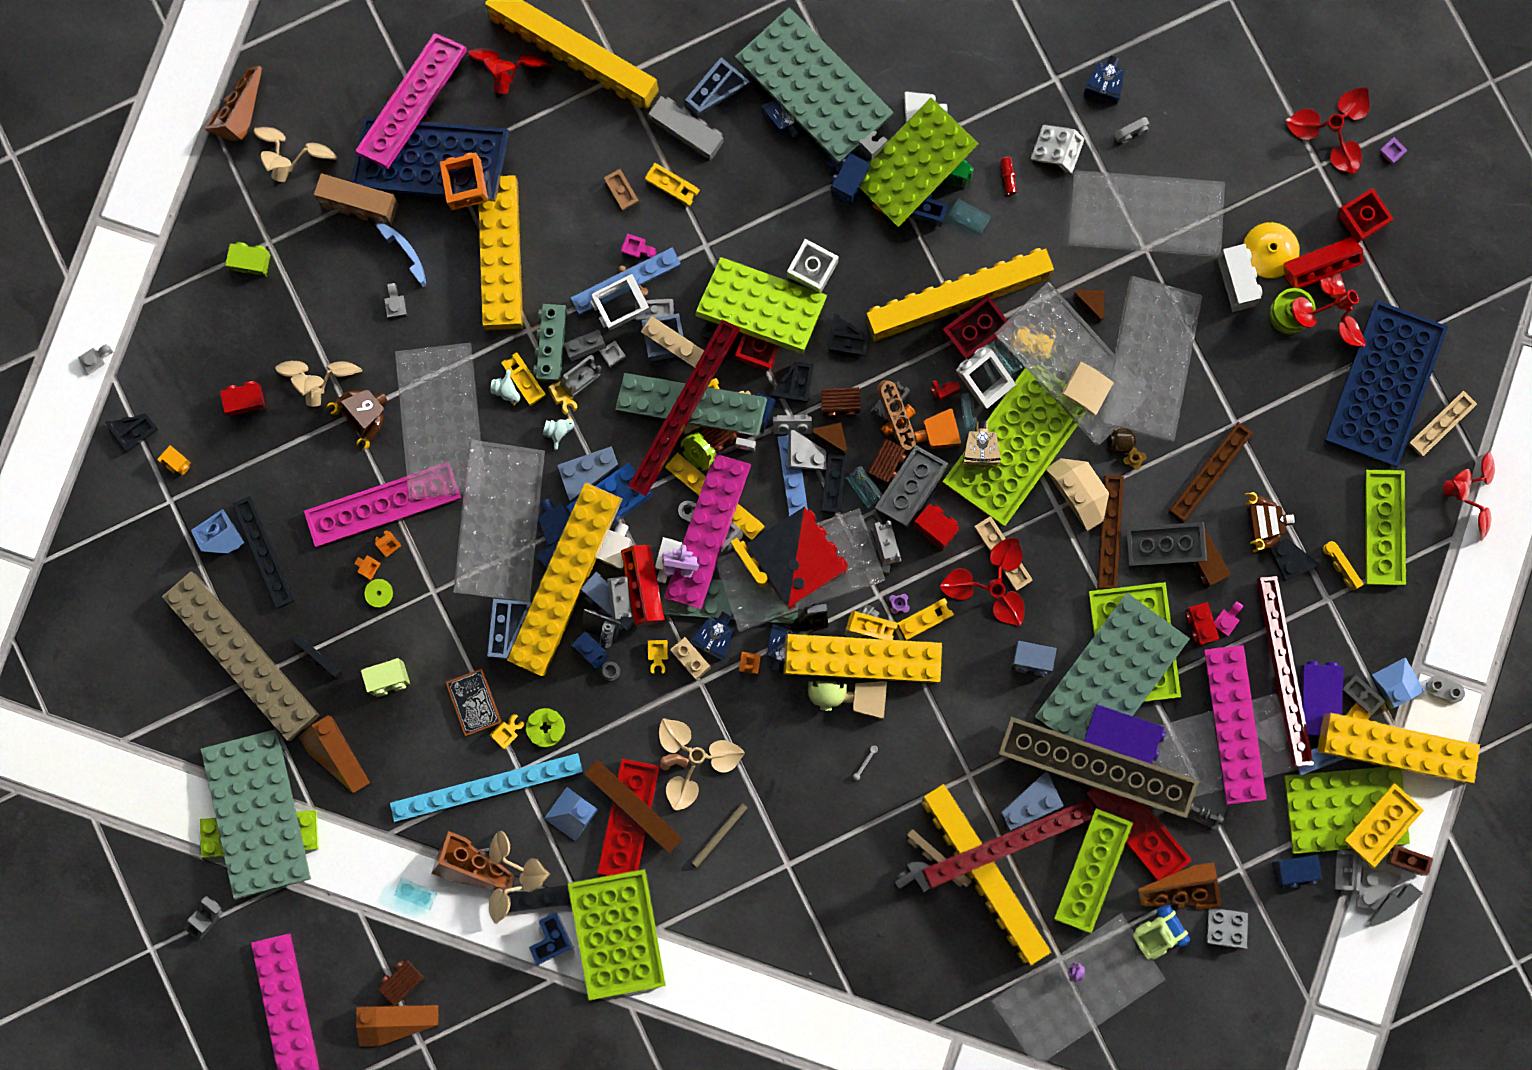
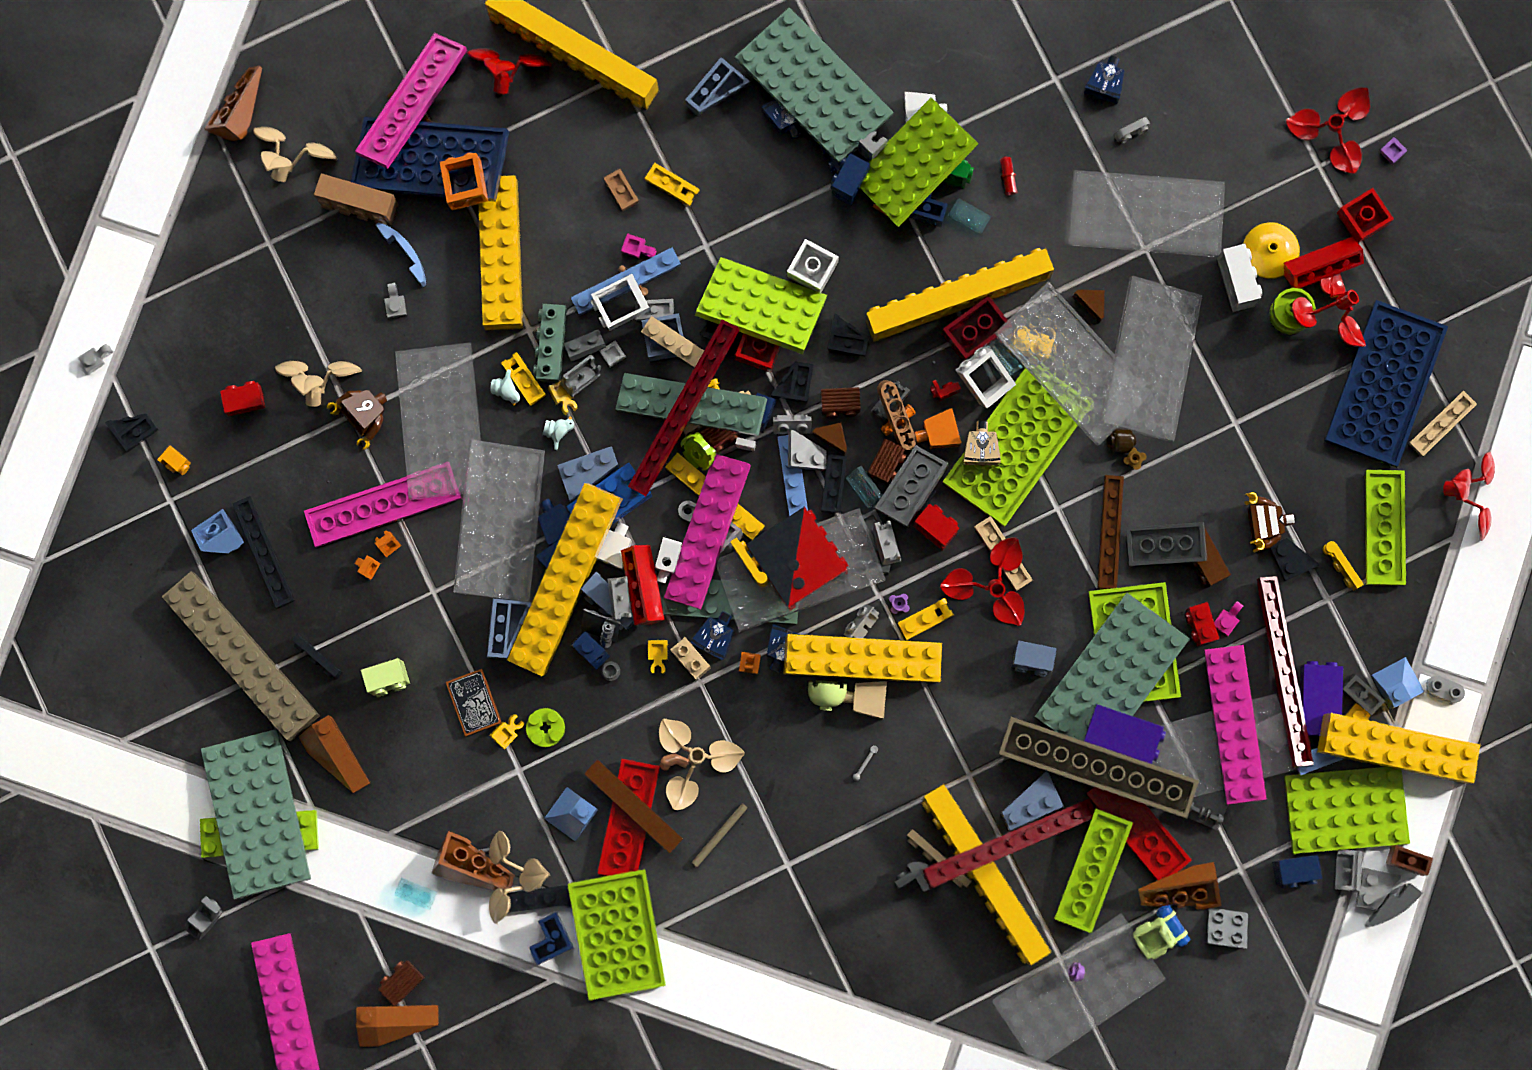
lime brick [226,242,271,276] -> none
lime piece [364,579,393,607] -> none
medium azure plate [390,753,583,822] -> none
light grey brick [648,96,724,160] -> none
lavender hips [662,545,699,578] -> none
black wing [791,603,829,632] -> none
yellow plate [846,610,898,640] -> none
clear light blue plate [960,393,977,435] -> none
white bracket [1031,125,1084,173] -> none
tan wedge [1045,458,1109,531] -> none
tan slope [1061,361,1113,415] -> none
reddish brown tile [1168,422,1253,523] -> none
yellow plate [1343,783,1424,868] -> none

